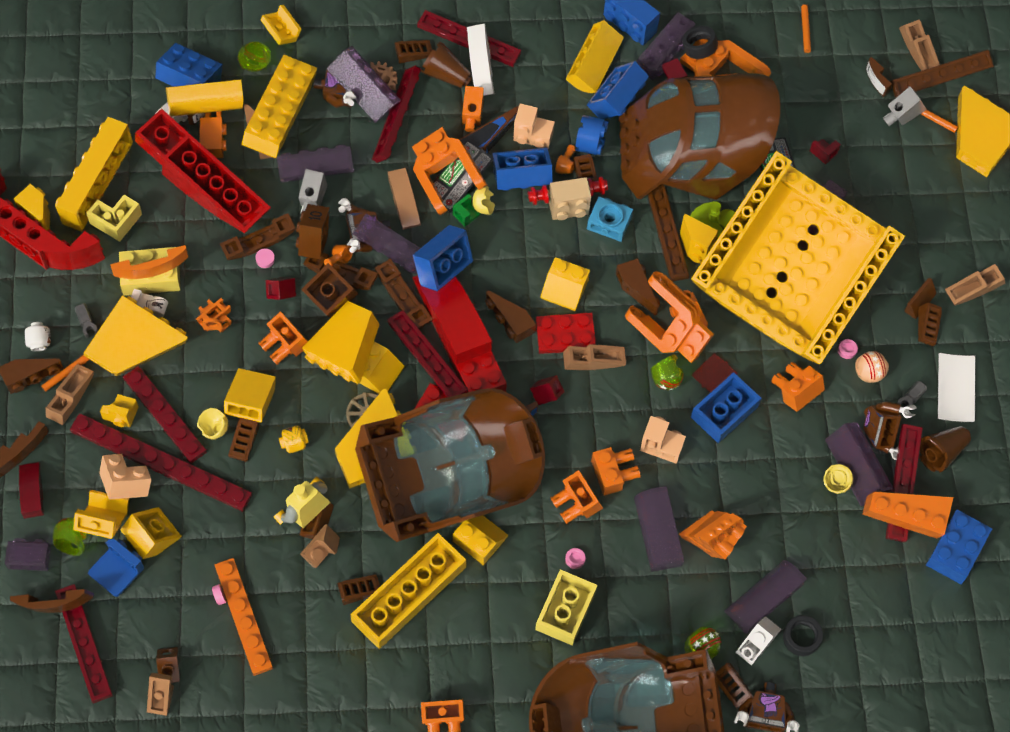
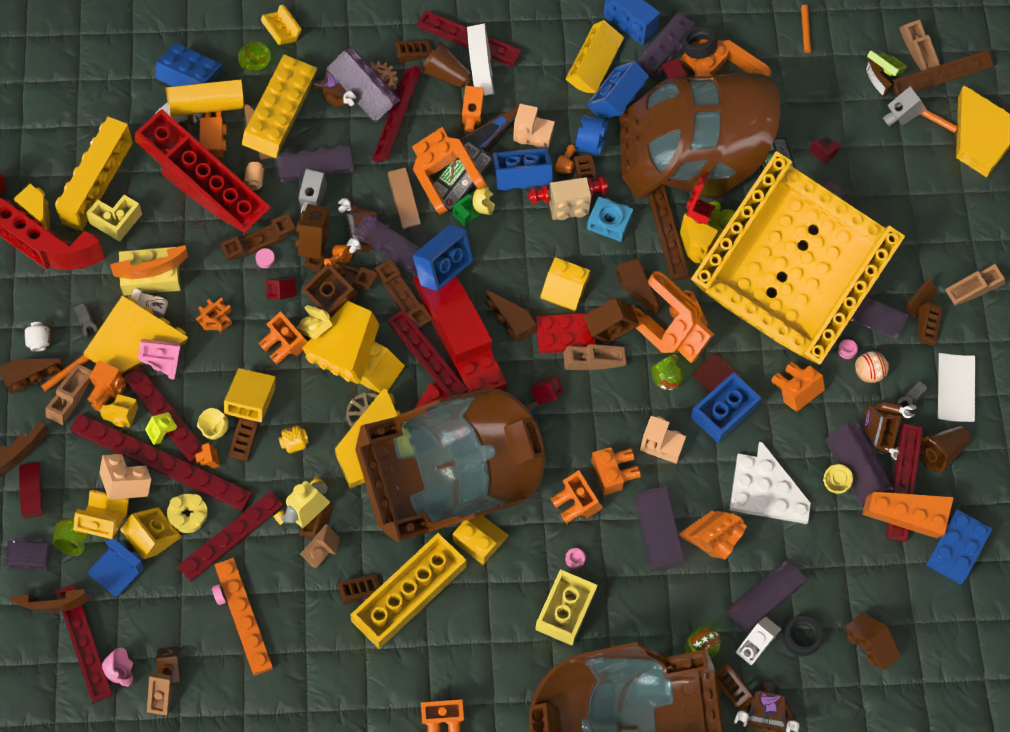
none -> orange brick [88,360,126,412]
none -> bright pink hair [102,647,133,687]
none -> bright pink wing [138,339,180,380]
none -> neon yellow bracket [145,412,177,445]
none -> light yellow plate [167,494,207,533]
none -> dark red plate [178,491,284,582]
none -> orange tile [195,443,220,469]
none -> light nougat brick [244,162,264,191]
none -> light yellow bracket [296,305,332,339]
none -> reddish brown brick [584,298,640,344]
none -> red bracket [686,172,715,225]
none -> white wing [729,442,811,524]
none -> reddish brown brick [845,613,901,671]
none -> clear purple brick [850,297,908,340]
none -> lime wing [867,50,908,76]

